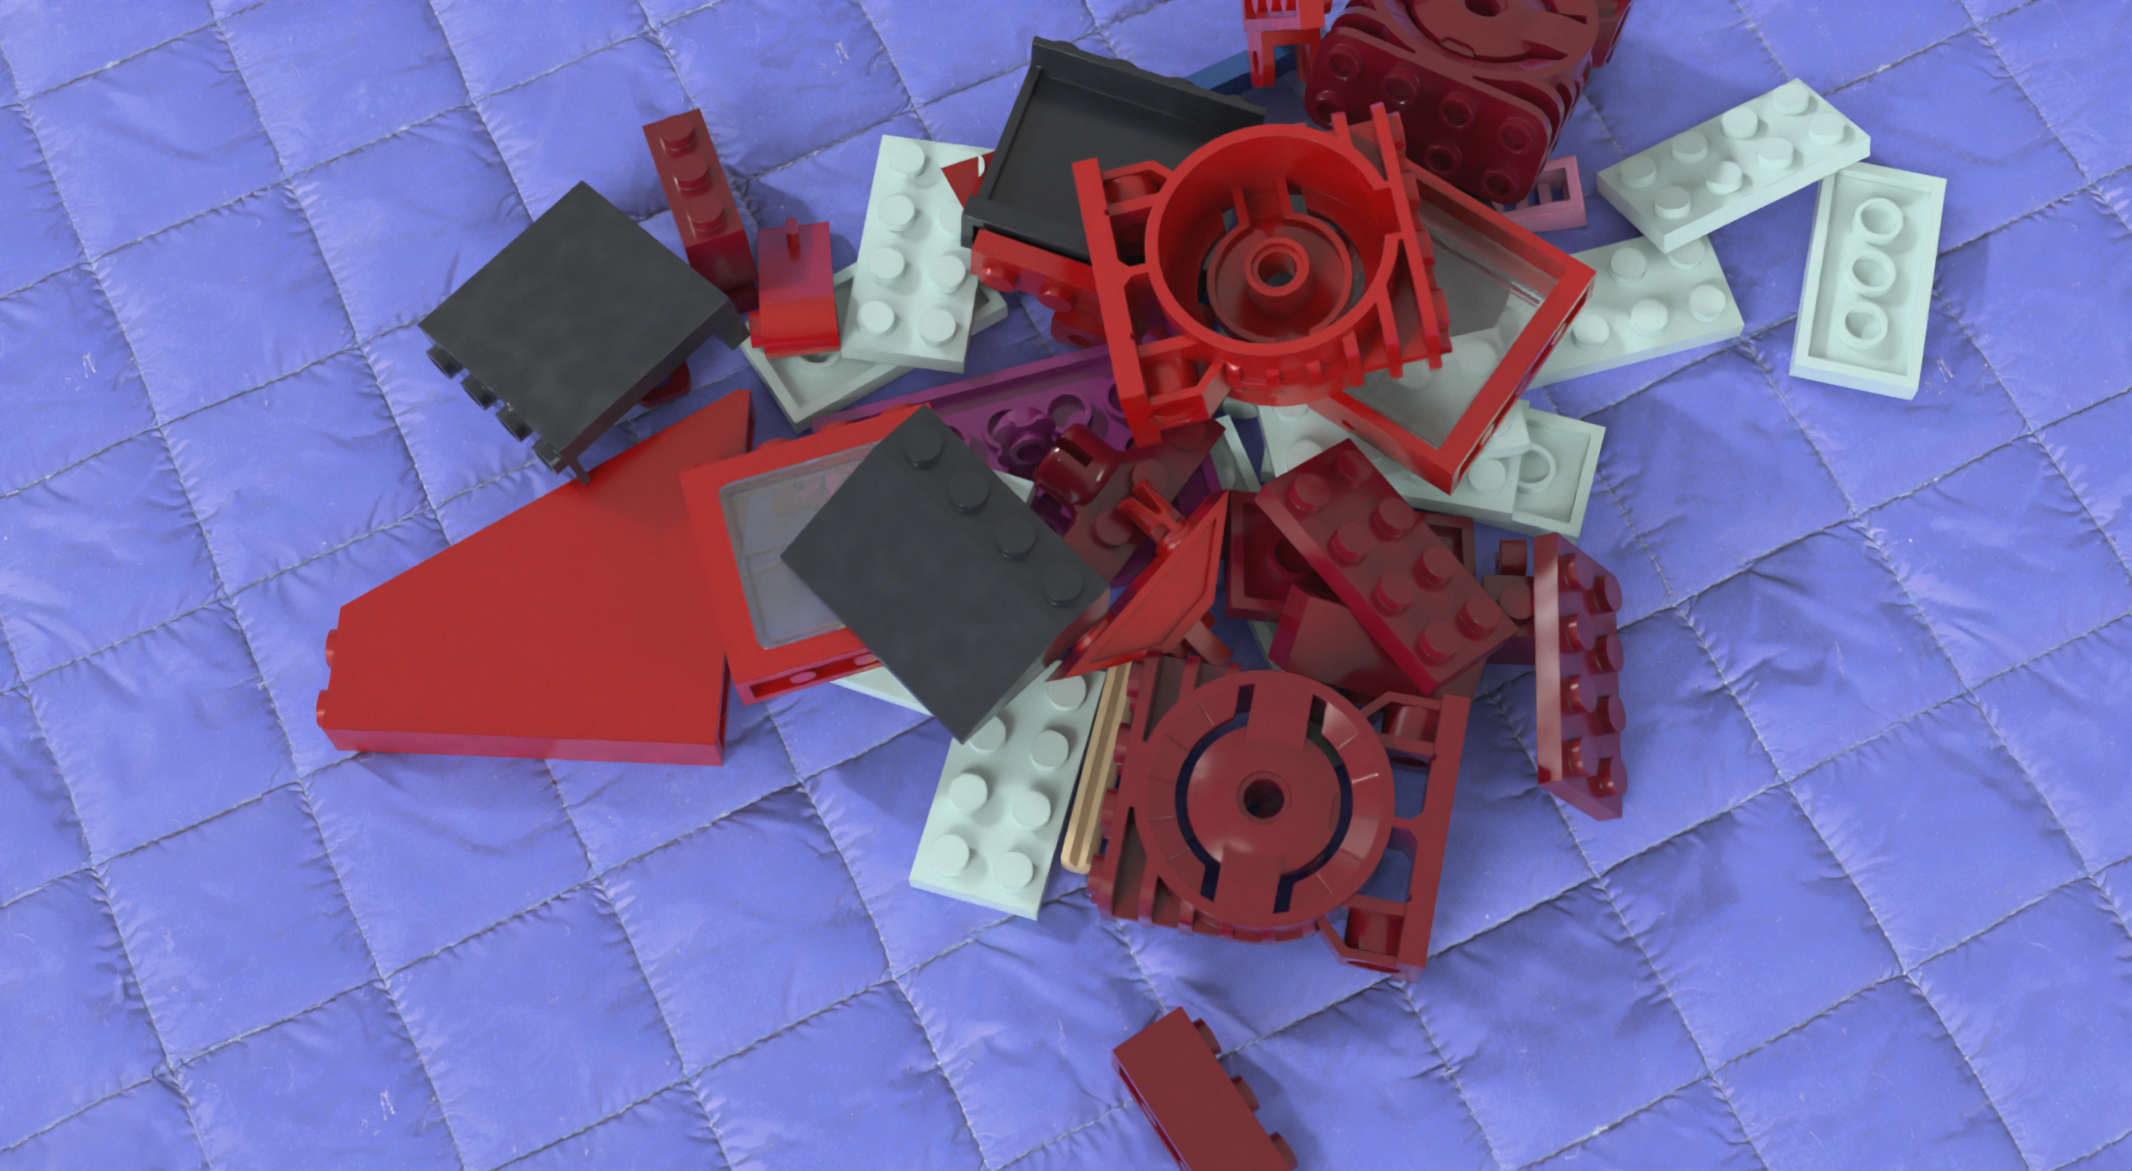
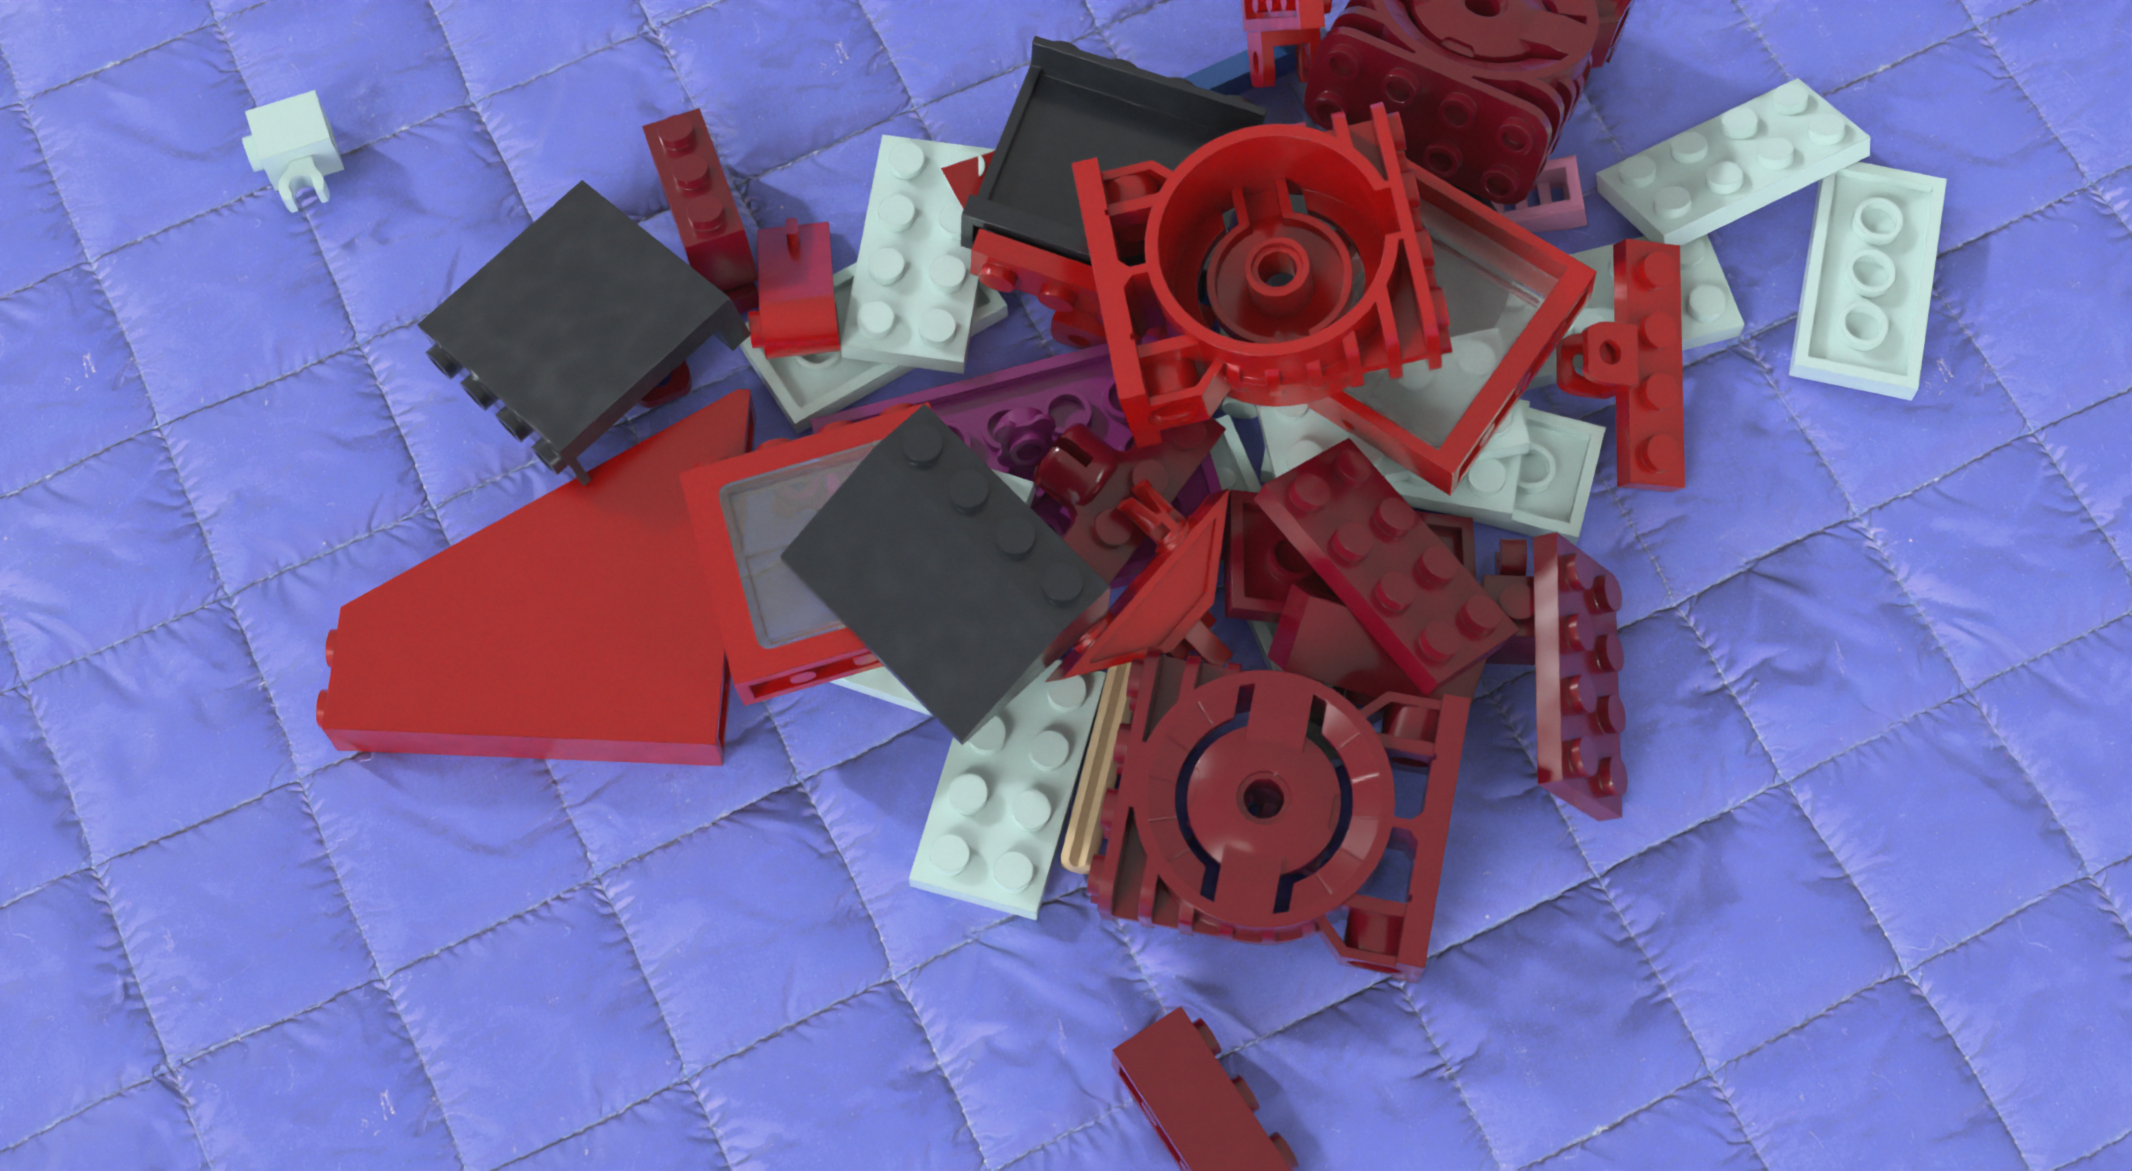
none -> light aqua brick [242,90,344,213]
none -> red plate [1556,239,1685,492]

